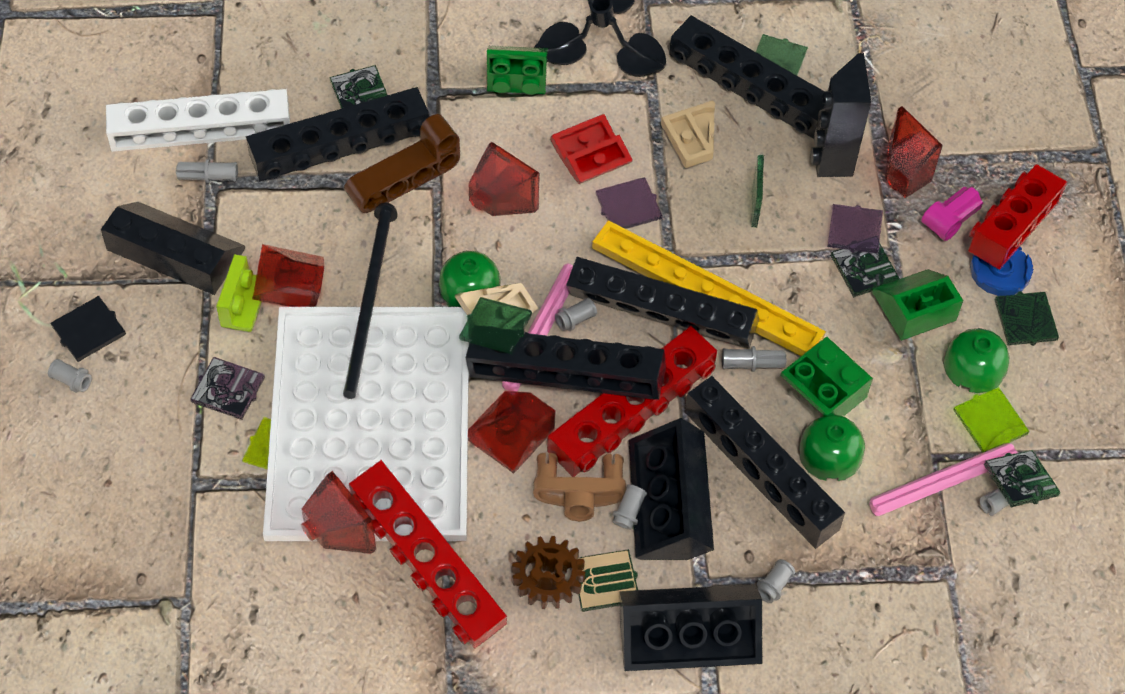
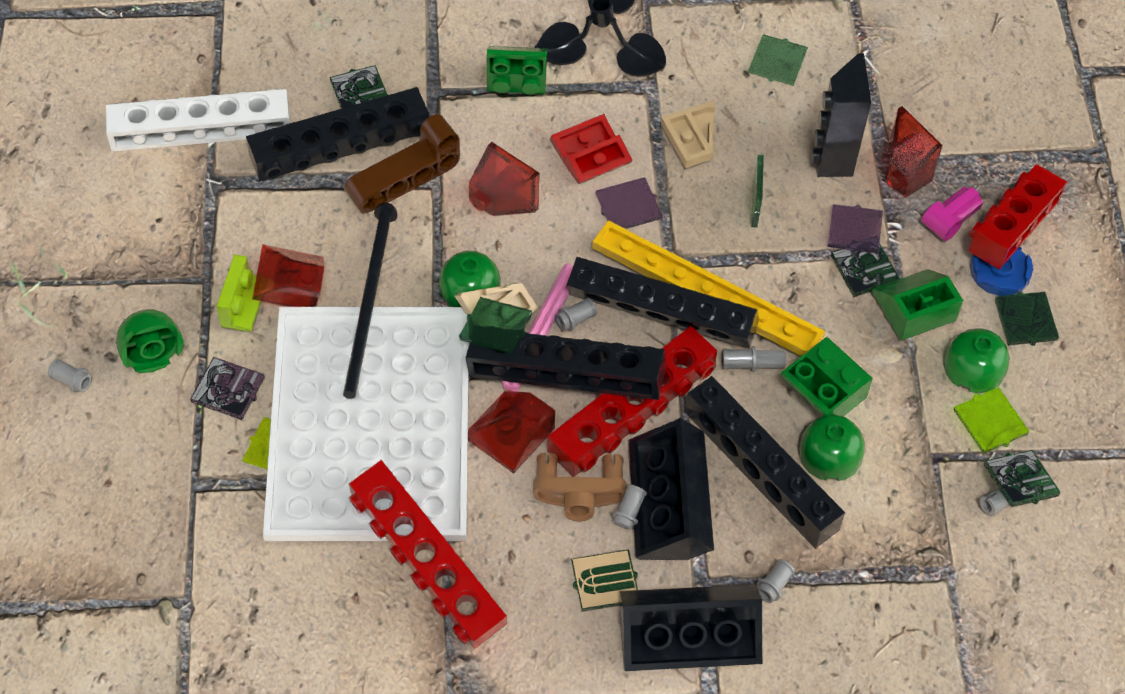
black piece [50,296,126,362] -> none
black slope [101,202,245,295] -> none
light grey axle [176,159,238,183] -> none
clear red slope [301,471,376,554] -> none
reddish brown gear [512,536,586,609] -> none
black brick [669,15,824,139] -> none
bright pink axle [869,443,1017,516] -> none
none -> green cylinder [116,309,184,373]

